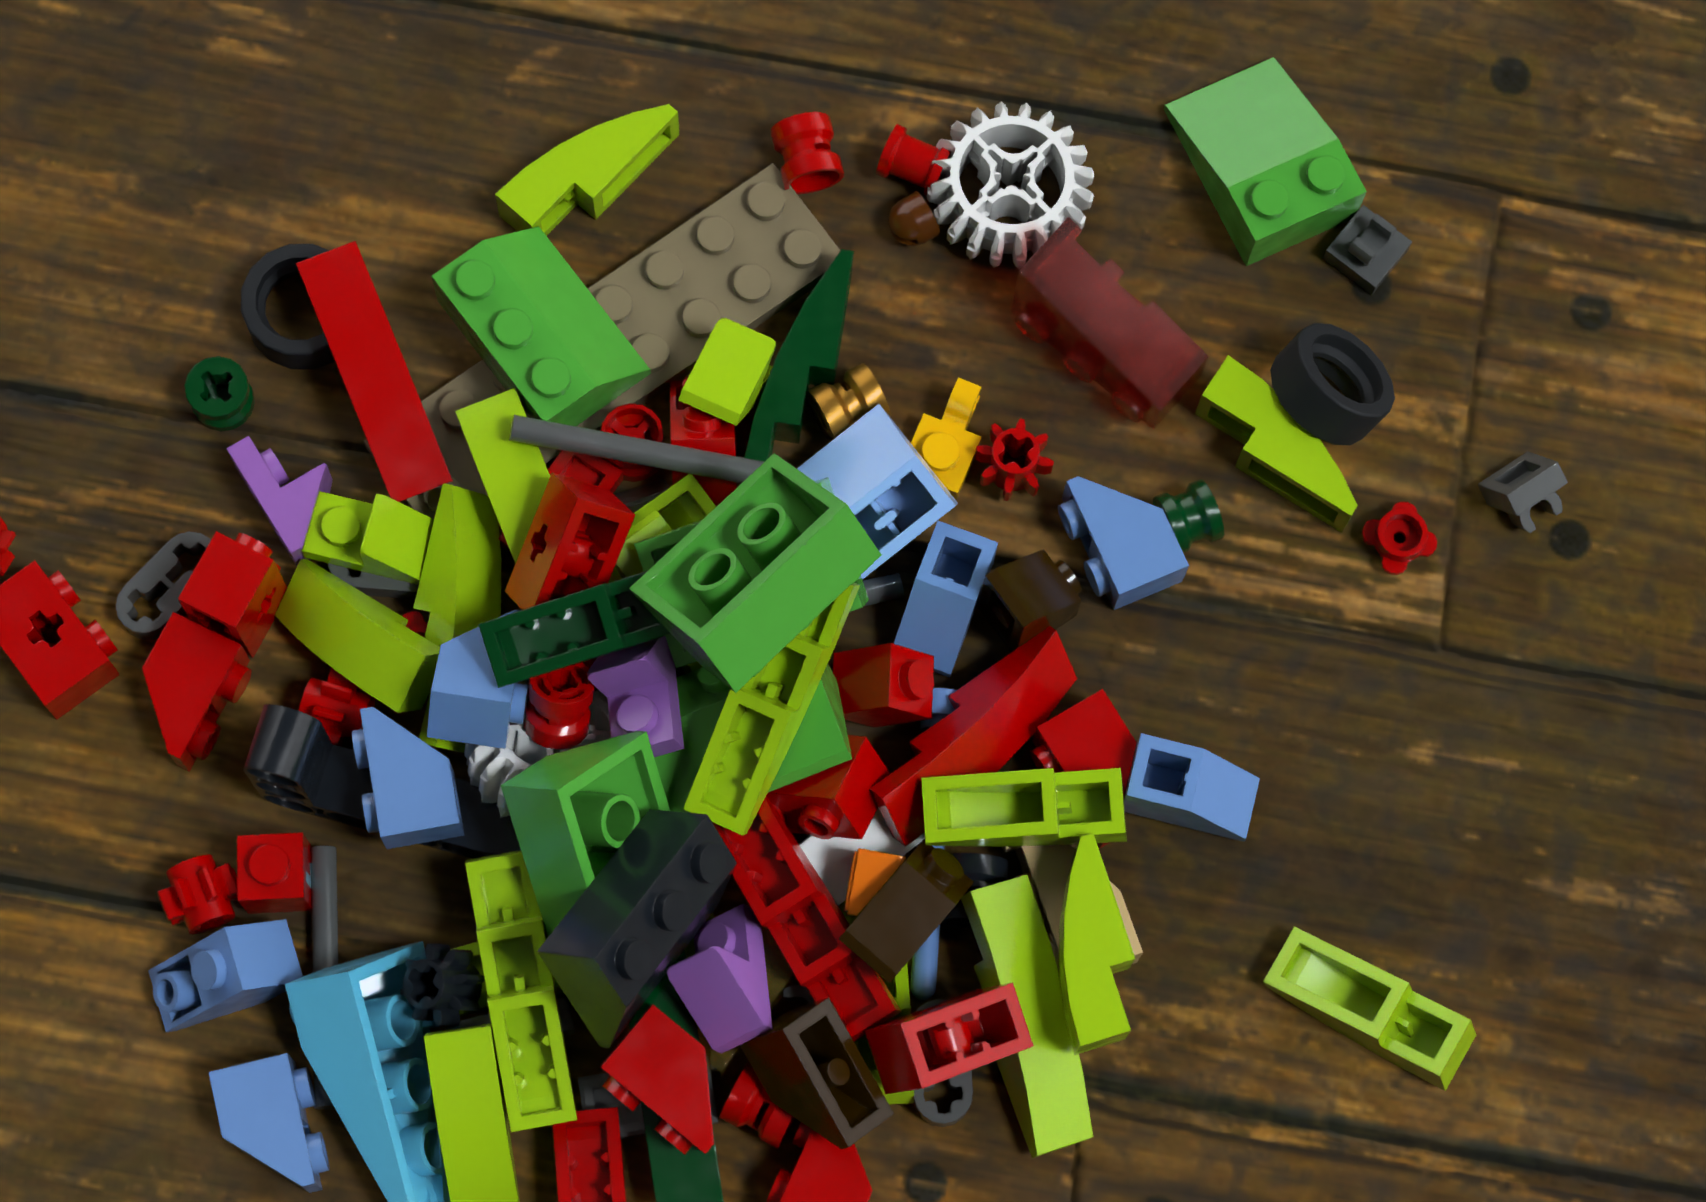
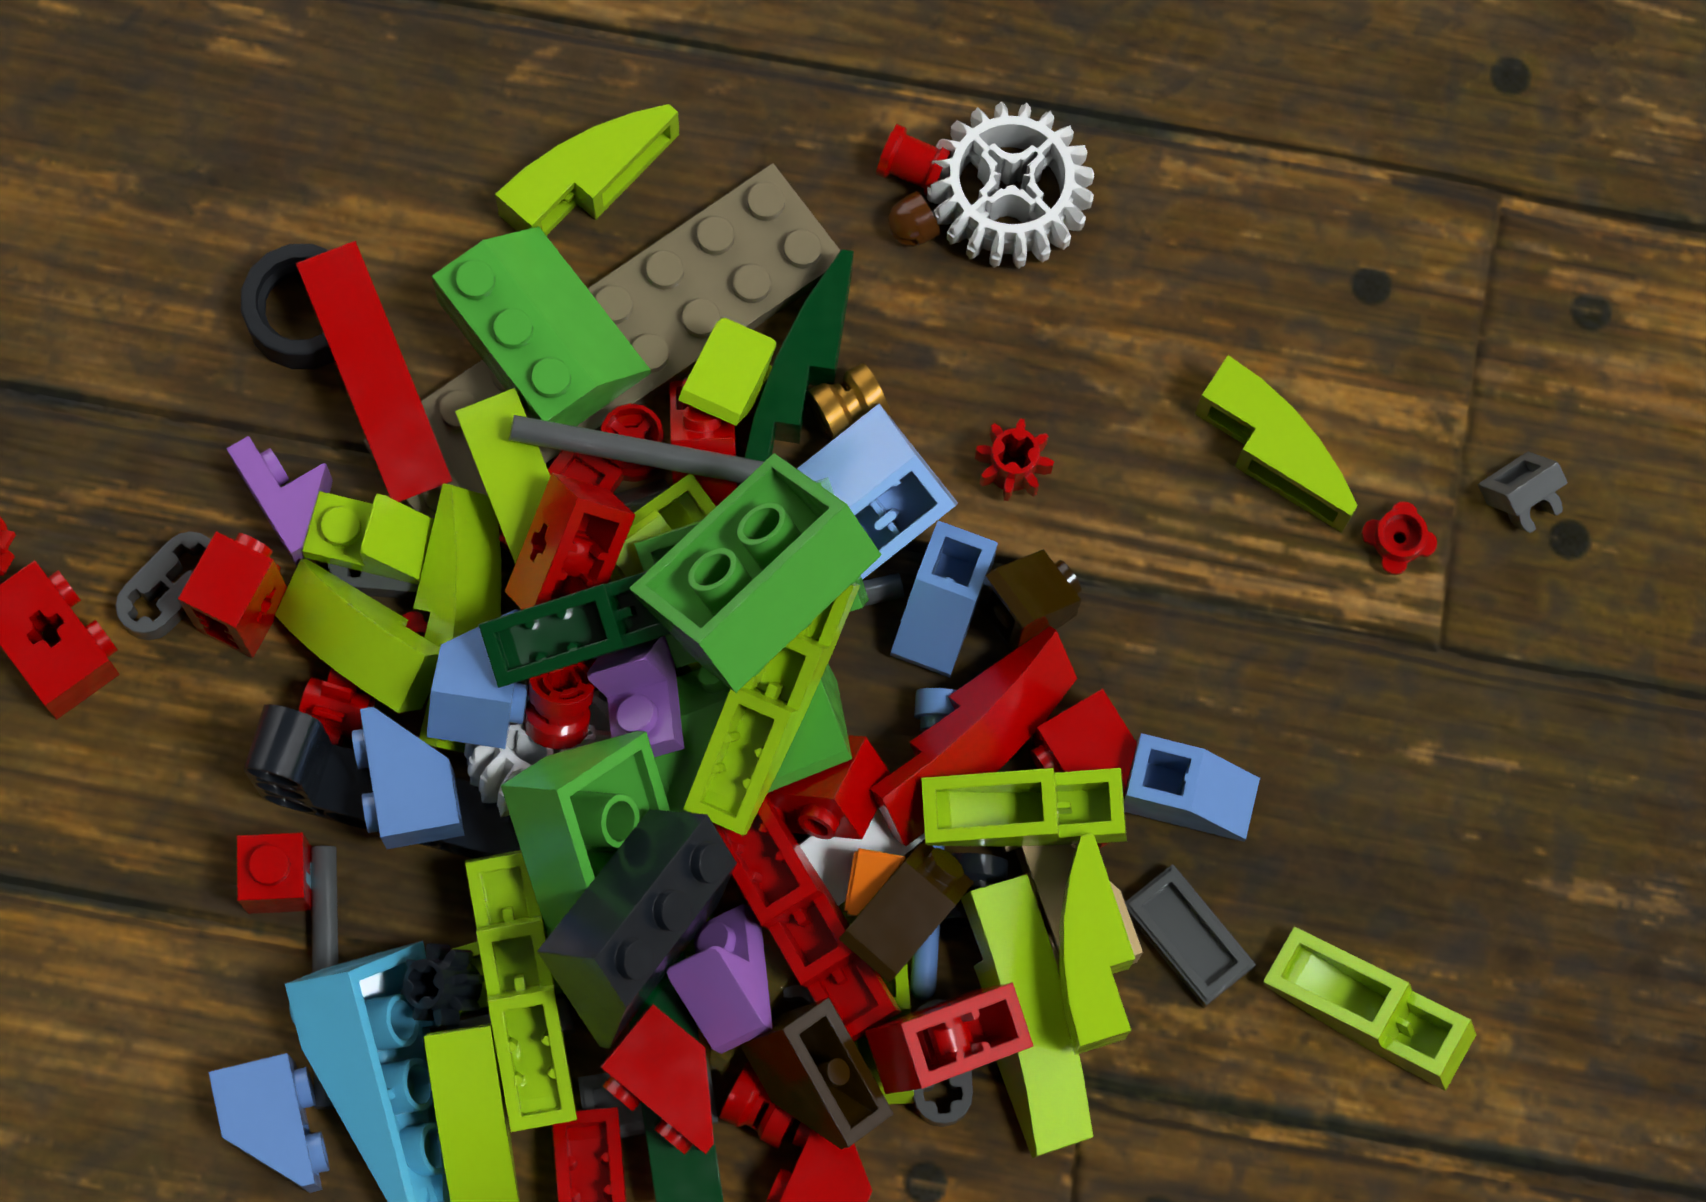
red slope [142,612,252,772] -> none
medium blue slope [148,919,303,1032] -> none
red gear [157,854,237,935] -> none
dark green wheel [184,356,255,432] -> none
red wheel [771,112,844,194] -> none
red brick [833,643,934,728] -> none
yellow plate [911,377,982,499] -> none
clear red wedge [1011,217,1209,429] -> none
medium blue slope [1058,476,1189,610] -> none
dark green wheel [1153,479,1225,553] -> none
bright green slope [1164,57,1367,266] -> none
black tyre [1270,323,1395,446] -> none
dark grey tile [1323,205,1412,295] -> none
none -> dark grey tile [1125,864,1256,1008]

